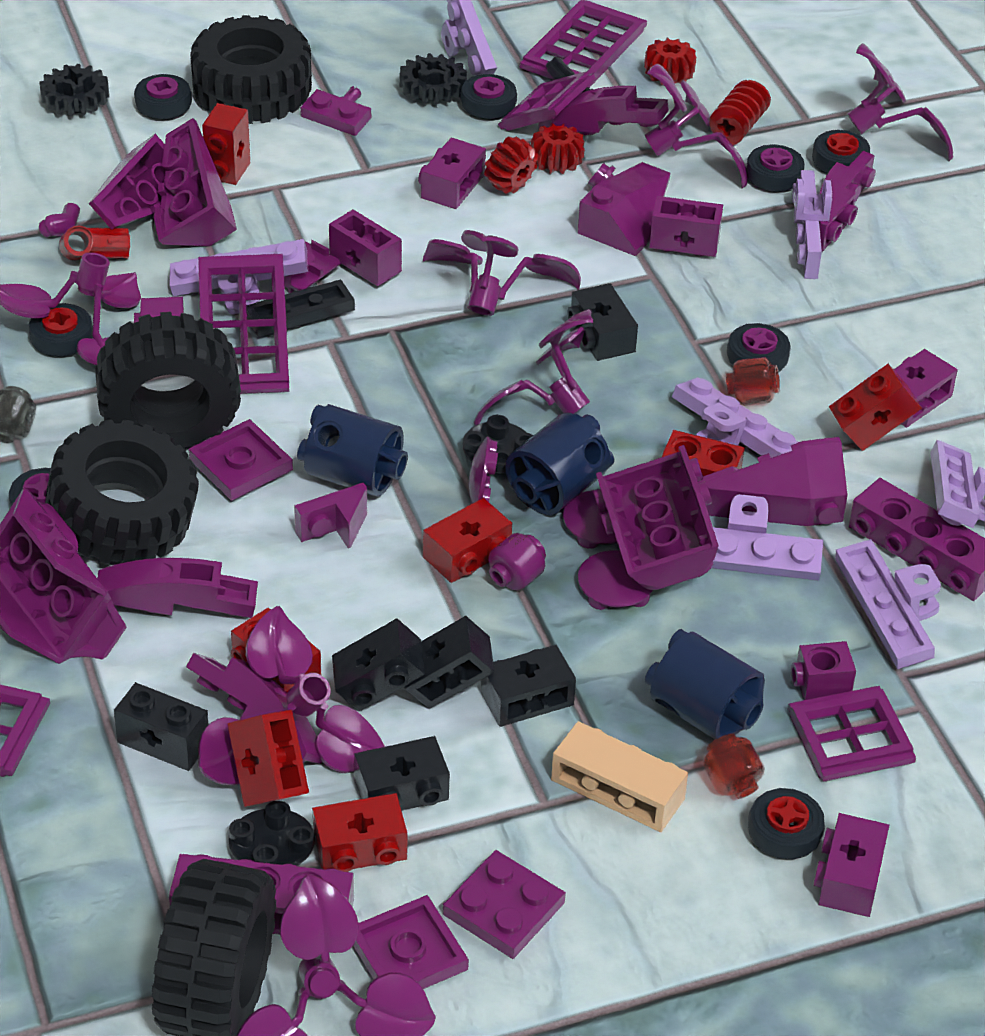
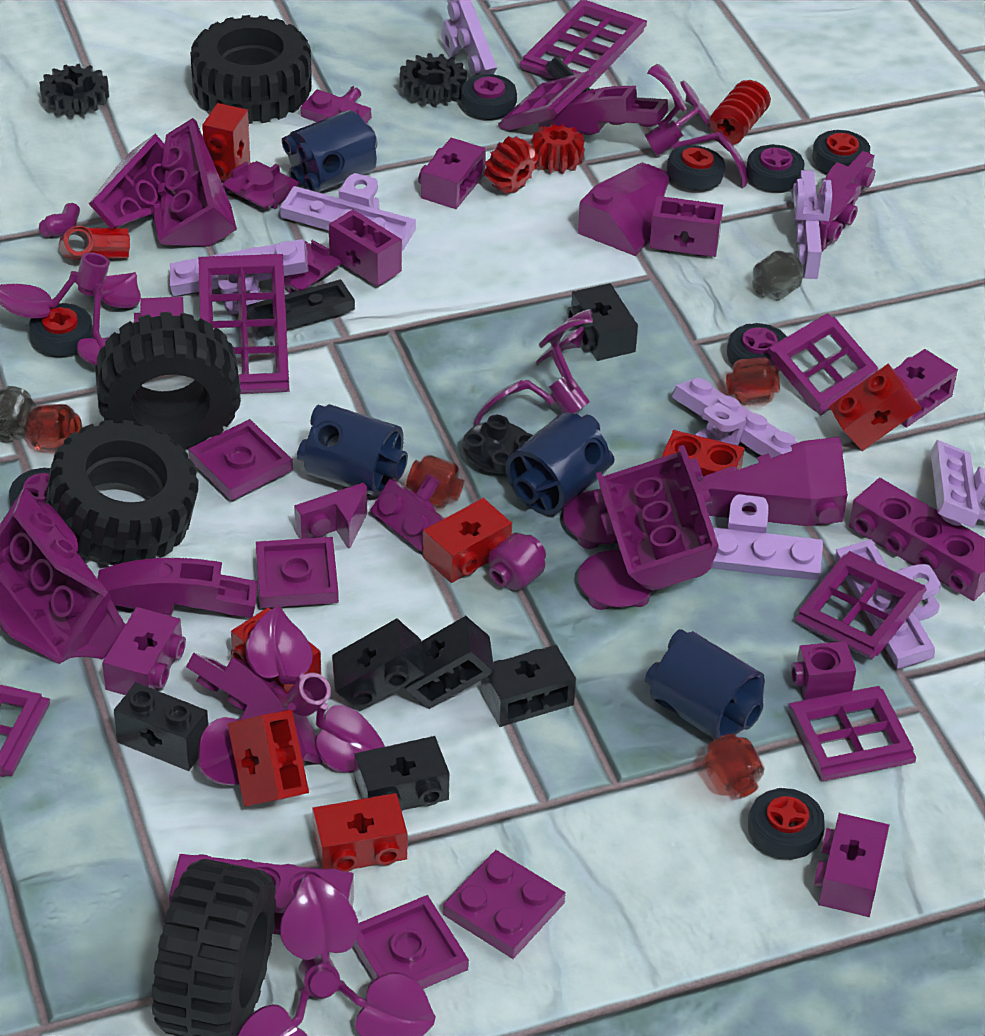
black wheel [134,74,192,119] -> none
black dish [229,801,315,866] -> none
magenta plant [423,230,581,316] -> none
magenta dish [468,436,498,503] -> none
light nougat brick [551,721,688,832] -> none
magenta plate [588,163,616,187] -> none
red gear [644,37,697,85] -> none
magenta plant [847,43,953,161] -> none
none -> clear red head [24,404,82,452]
none -> magenta brick [102,607,186,695]
none -> magenta piece [223,161,299,210]
none -> magenta plate [256,537,339,608]
none -> lavender plate [280,173,416,251]
none -> dark blue cylinder [282,110,378,193]
none -> magenta plate [370,474,444,551]
none -> clear red head [406,455,464,509]
none -> black wheel [666,145,726,190]
none -> clear smoke head [752,250,804,301]
none -> magenta piece [767,313,879,415]
none -> magenta piece [795,551,927,660]

